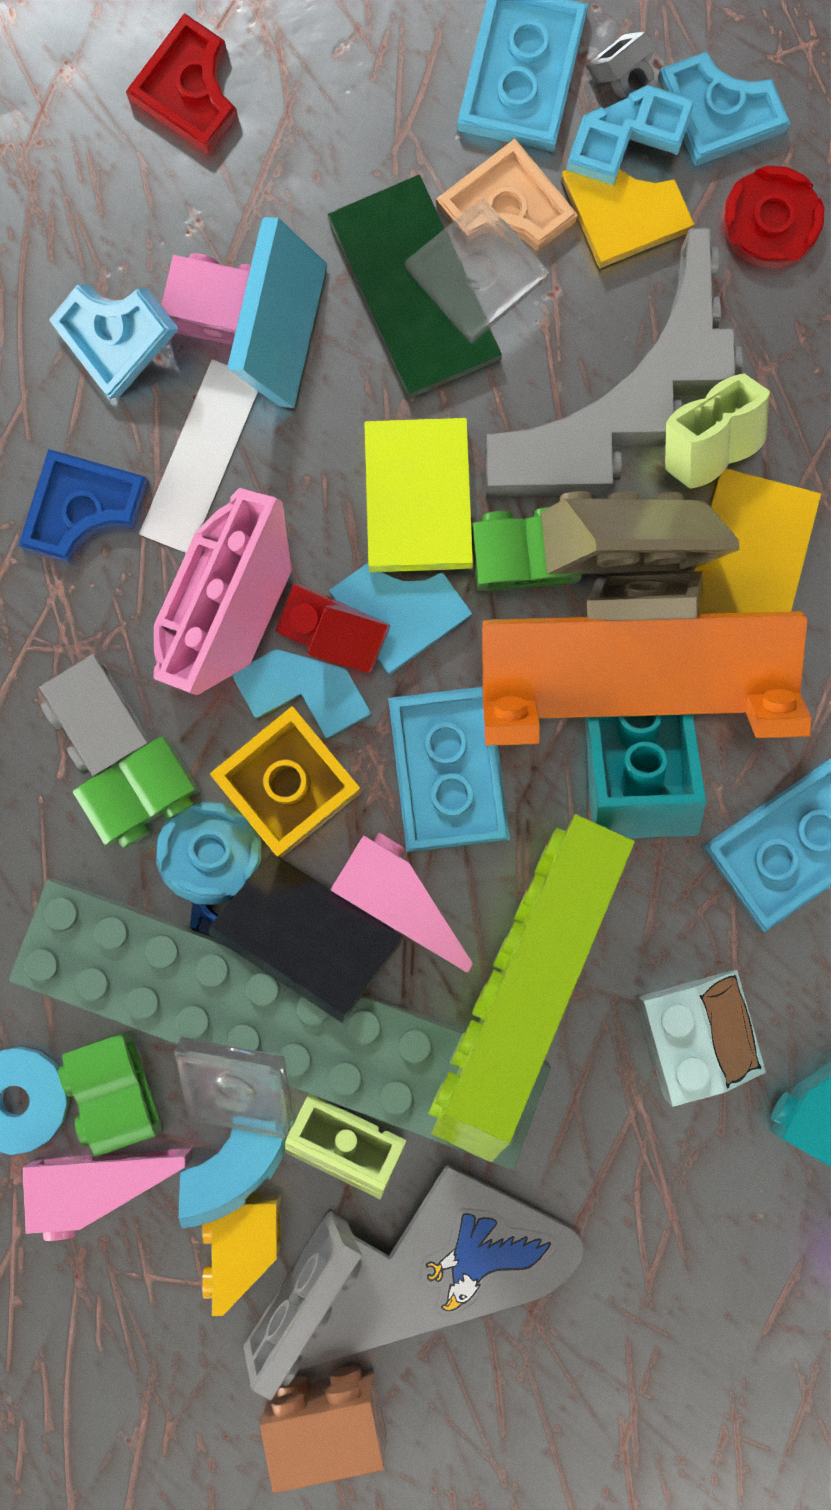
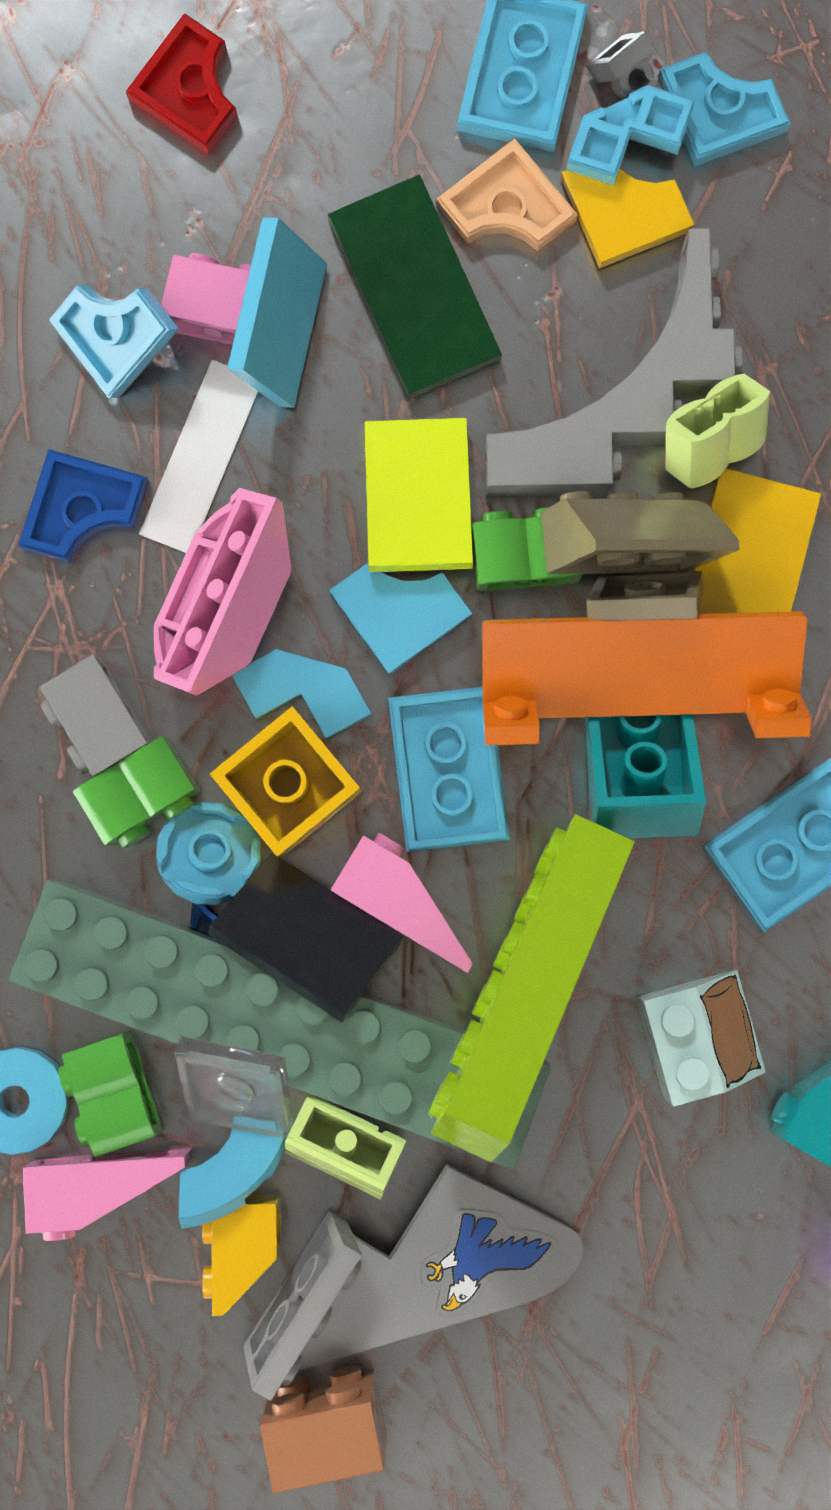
red slope [275,584,391,673] -> none
clear tile [405,197,550,343] -> none
red tile [721,165,825,269] -> none

